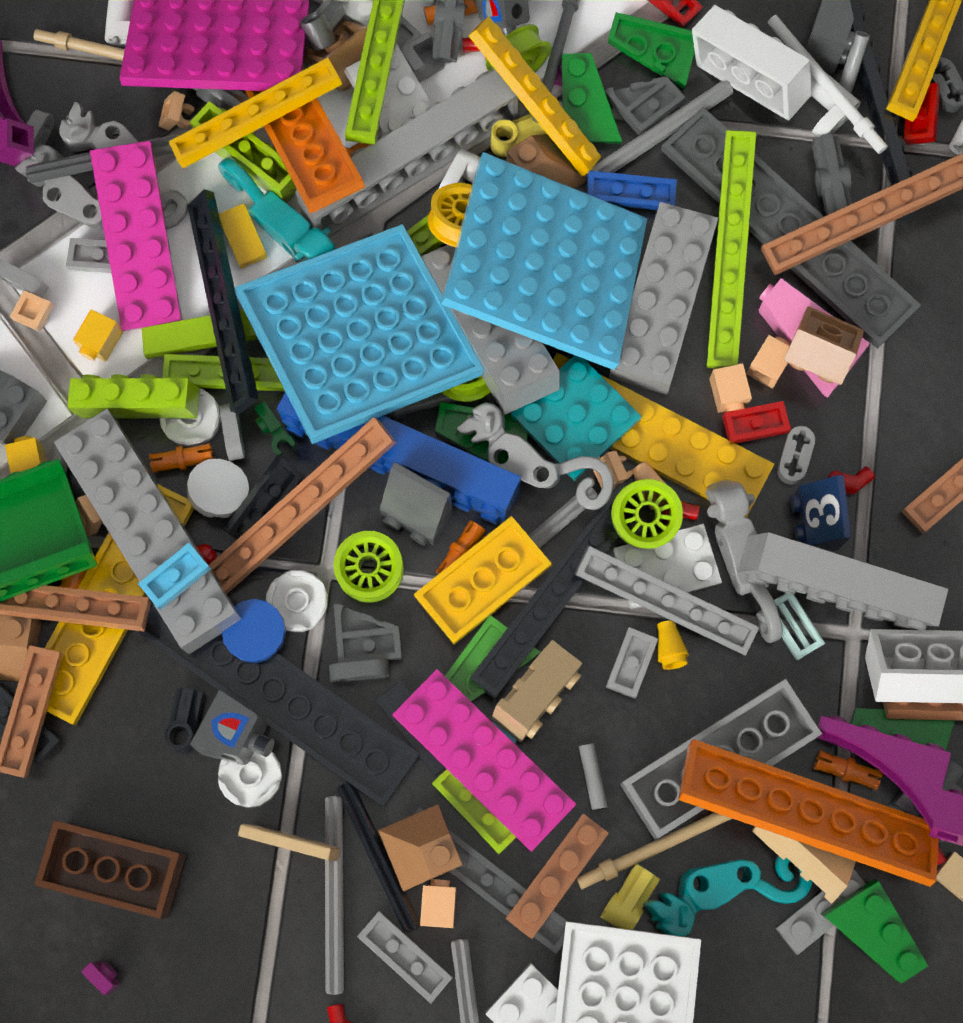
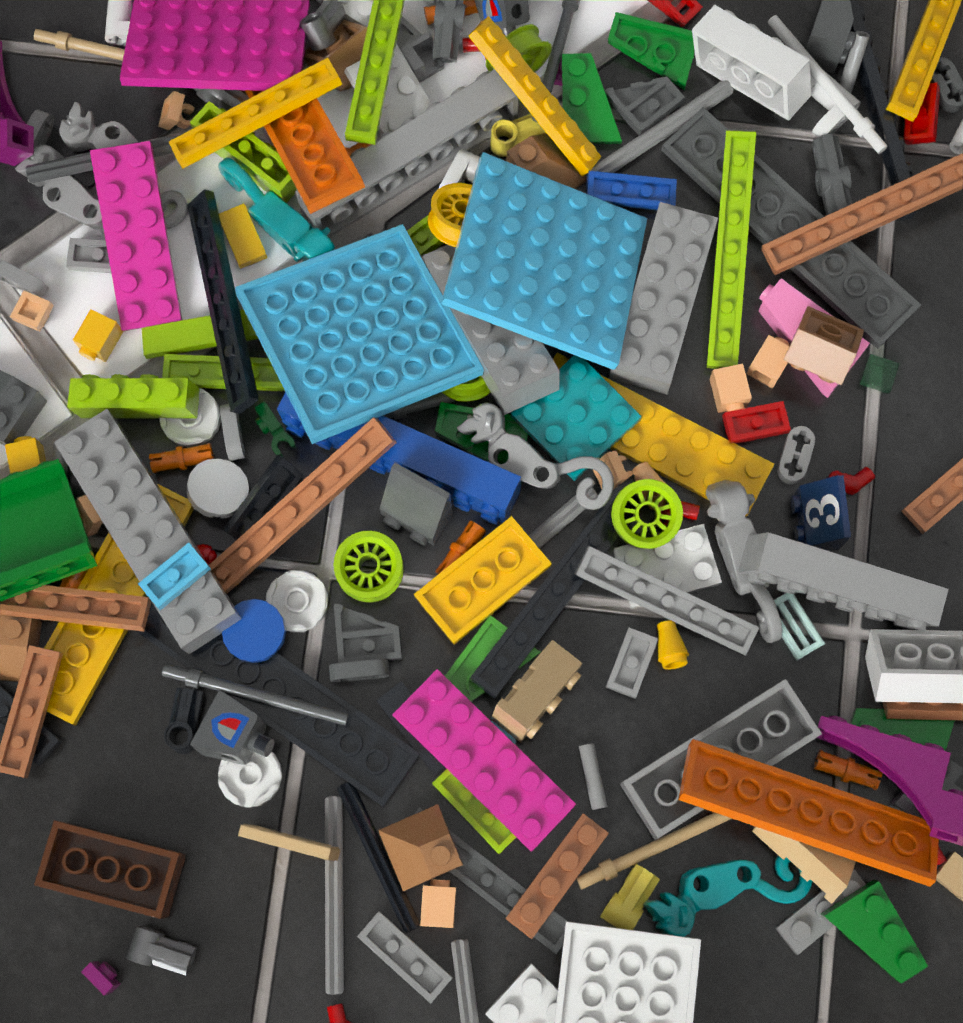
none -> flat silver piece [126,926,197,975]
none -> dark grey bar [162,664,349,726]
none -> clear green tile [860,354,900,394]

